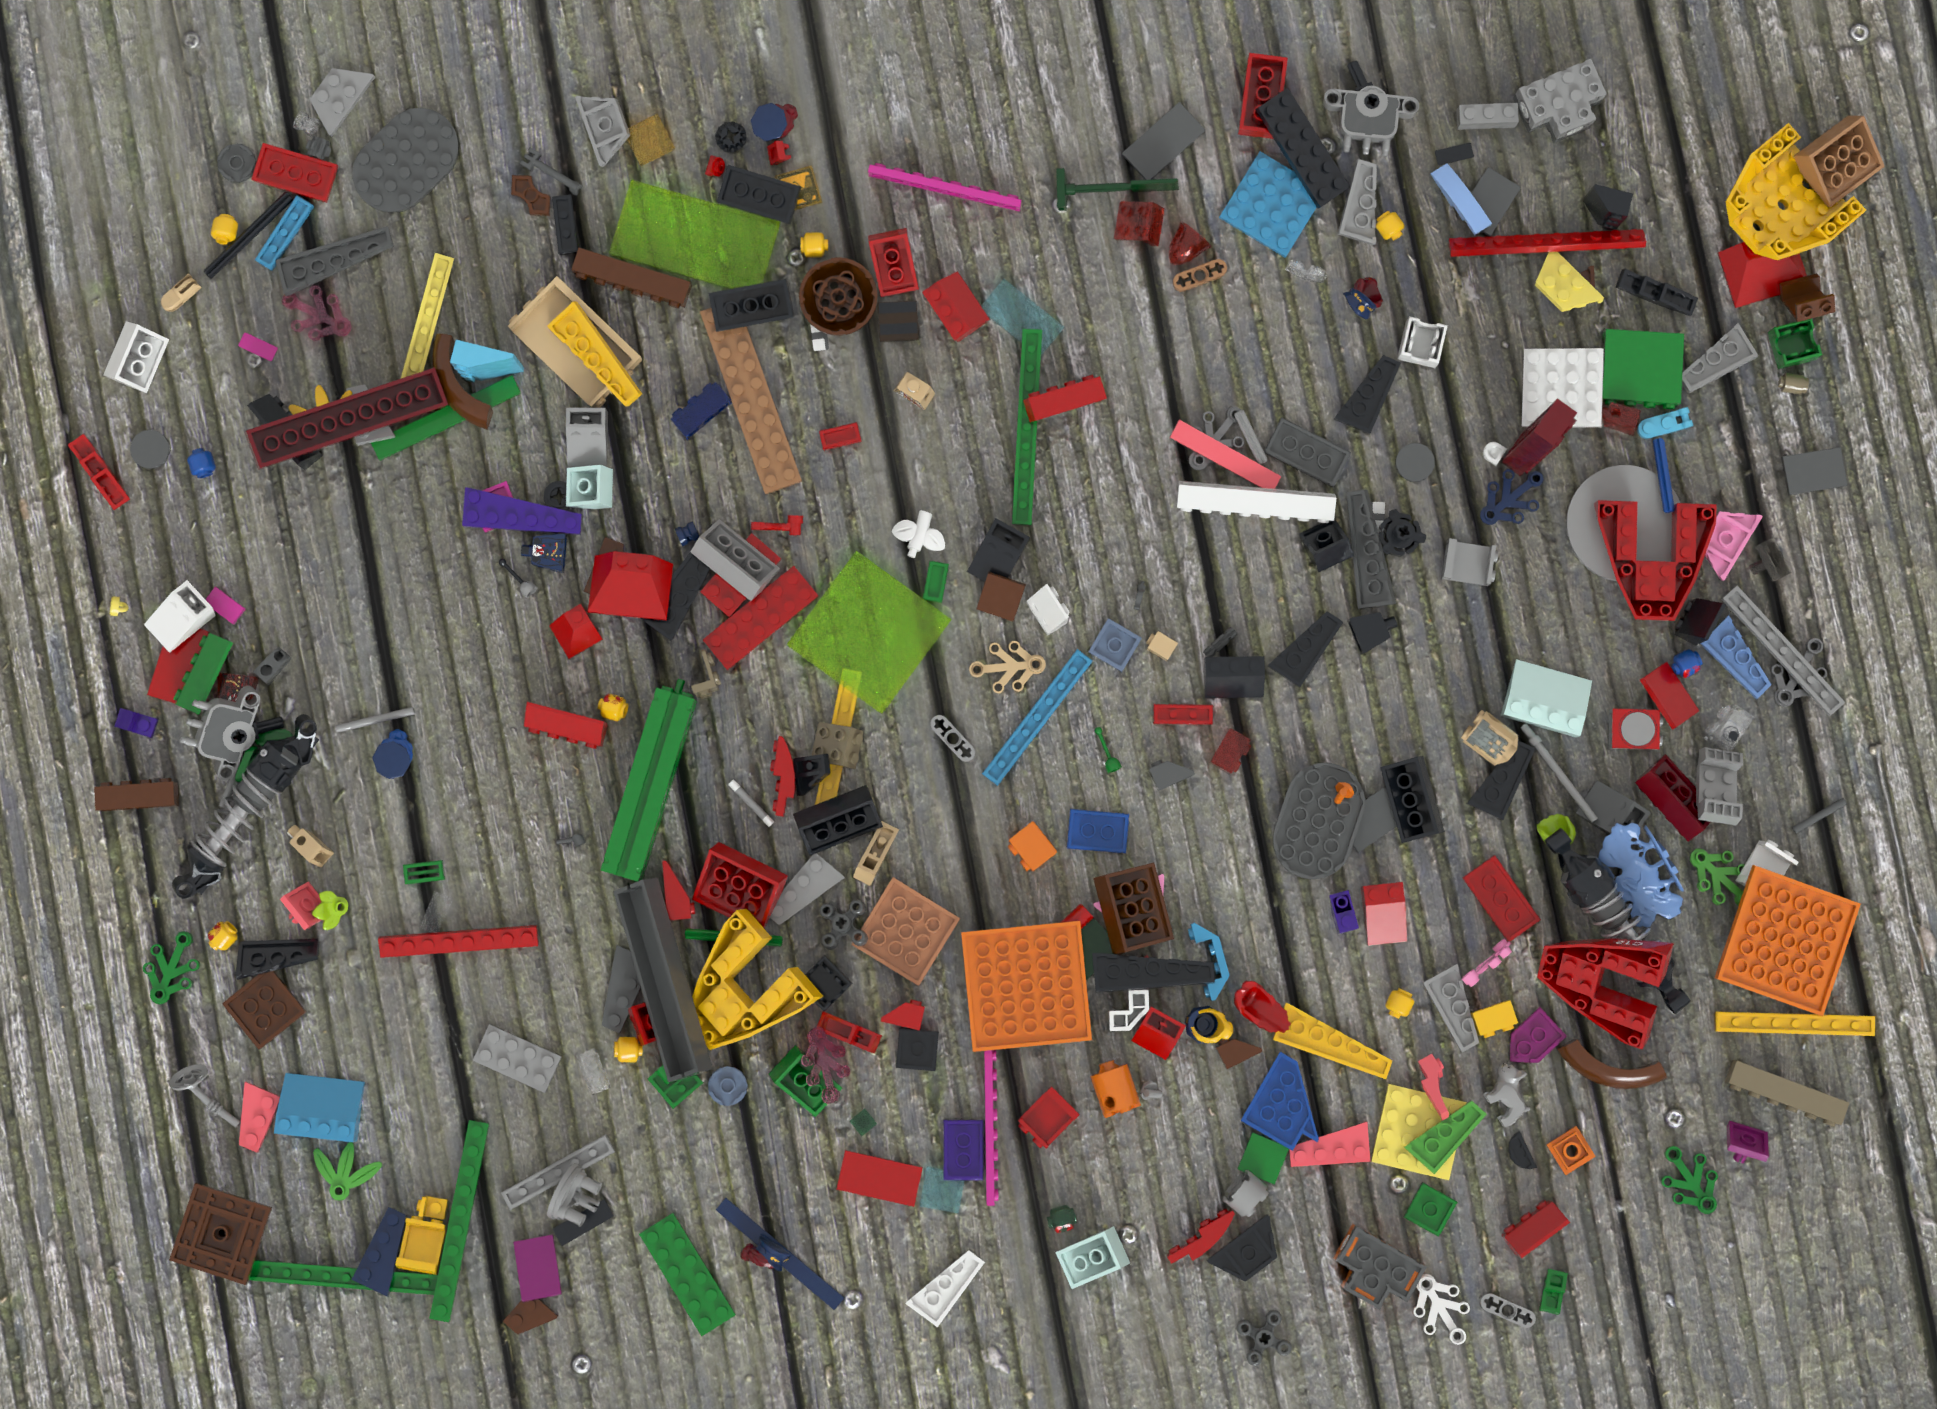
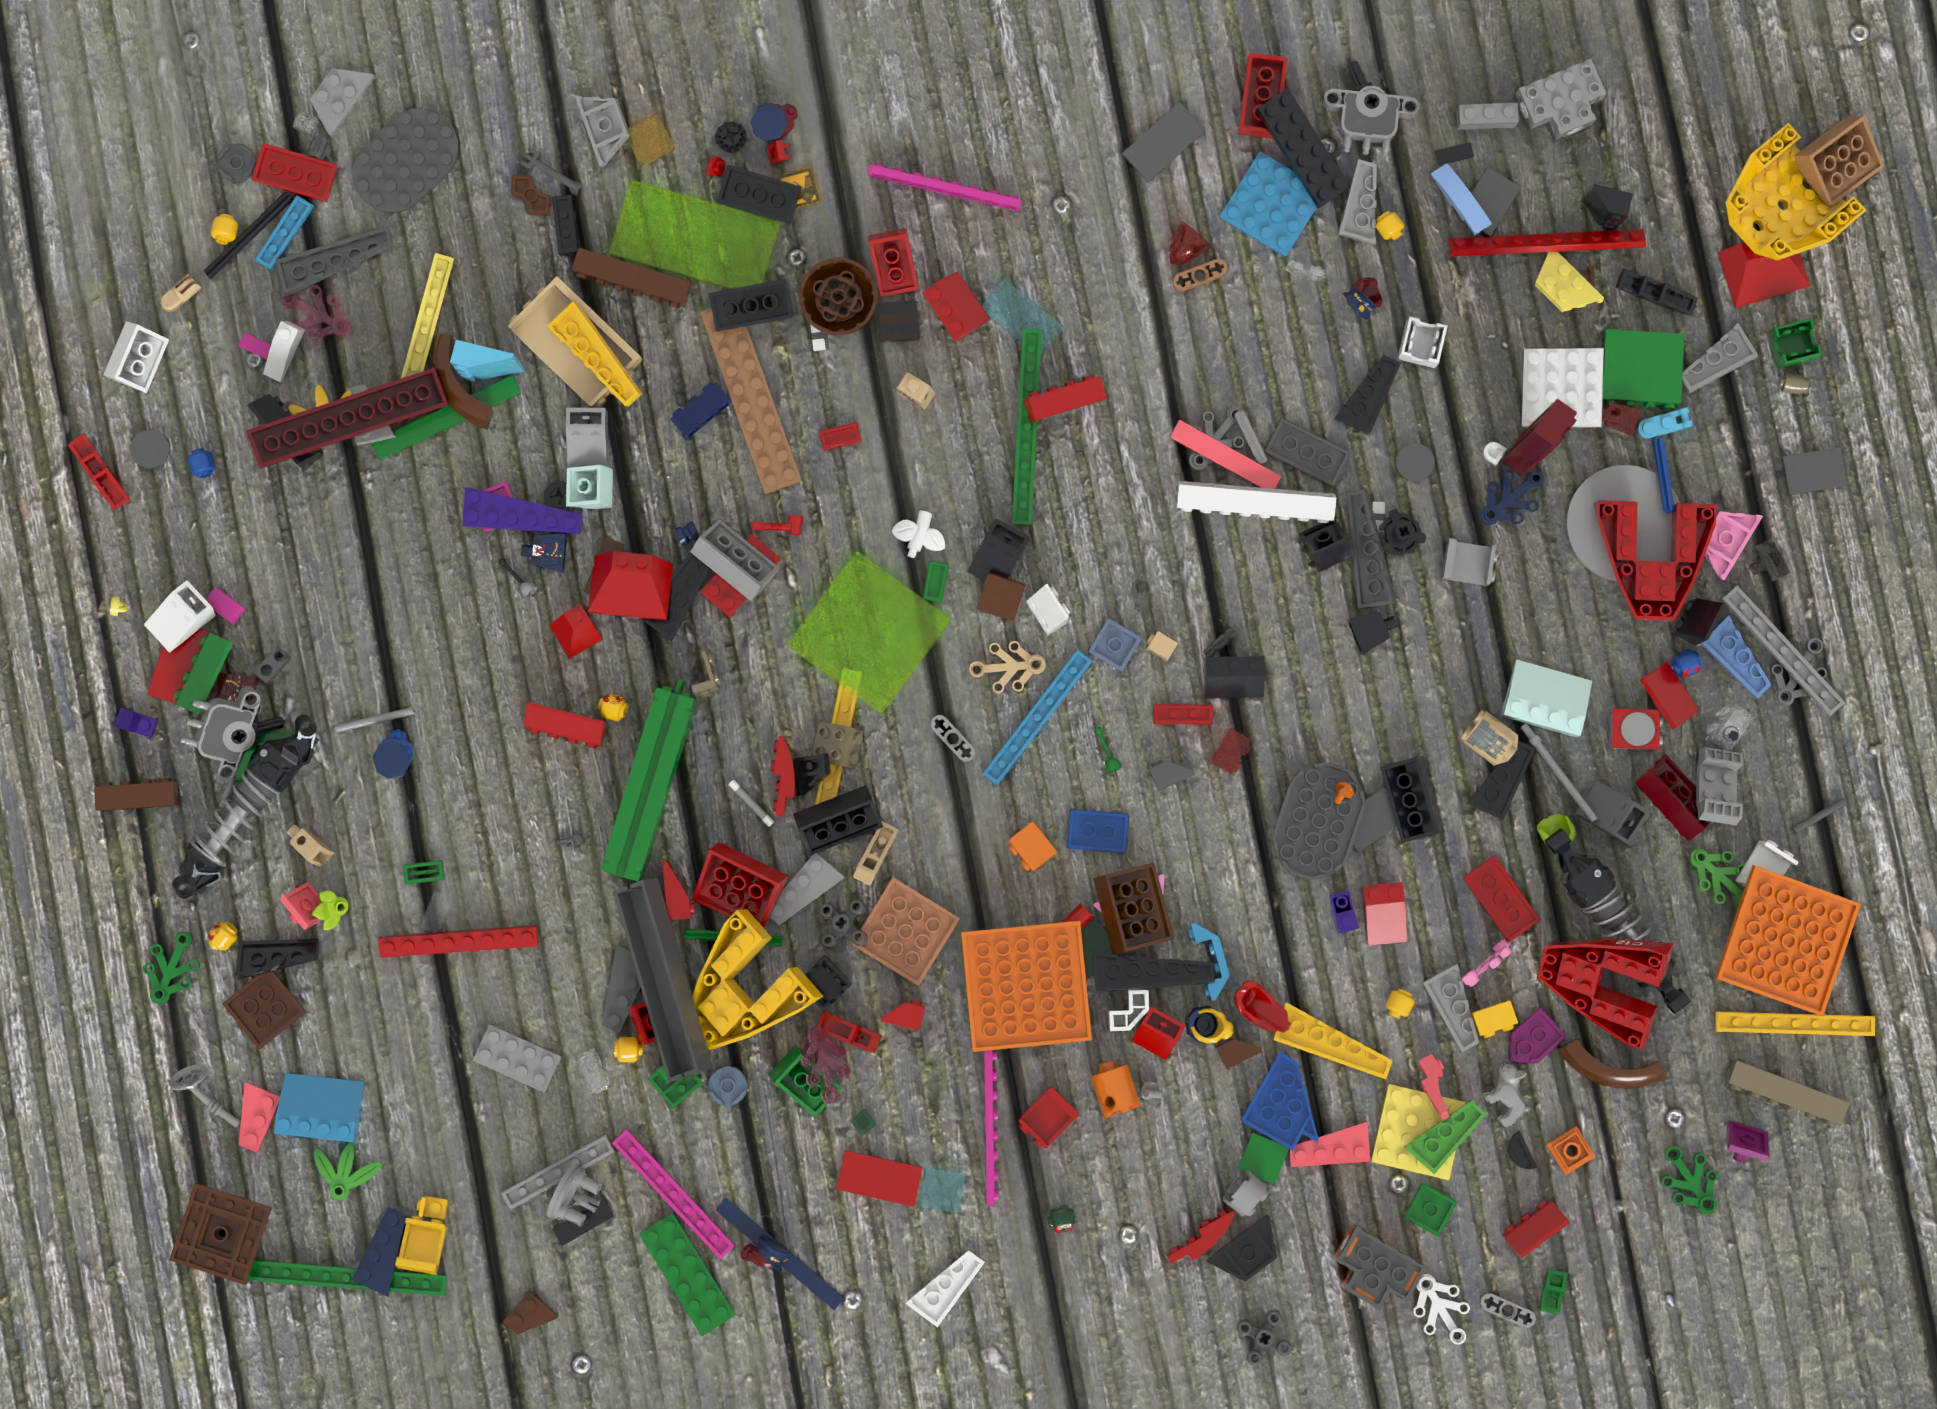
green plate [429,1120,490,1322] -> none
magenta tile [513,1234,562,1302] -> none
red plate [703,566,819,671] -> none
yellow head [801,232,828,258] -> none
black tile [896,1028,939,1071] -> none
dark purple tile [943,1120,983,1181] -> none
light aqua slope [1055,1226,1130,1289] -> none
dark green piece [1056,168,1179,211] -> none
clear red bracket [1114,201,1165,246] -> none
black wing [1267,611,1343,688] -> none
medium blue plant [1598,823,1684,928] -> none
reddish brown panel [1779,273,1835,322] -> none
none -> white slope [263,321,305,382]
none -> dark pink plate [612,1129,736,1260]

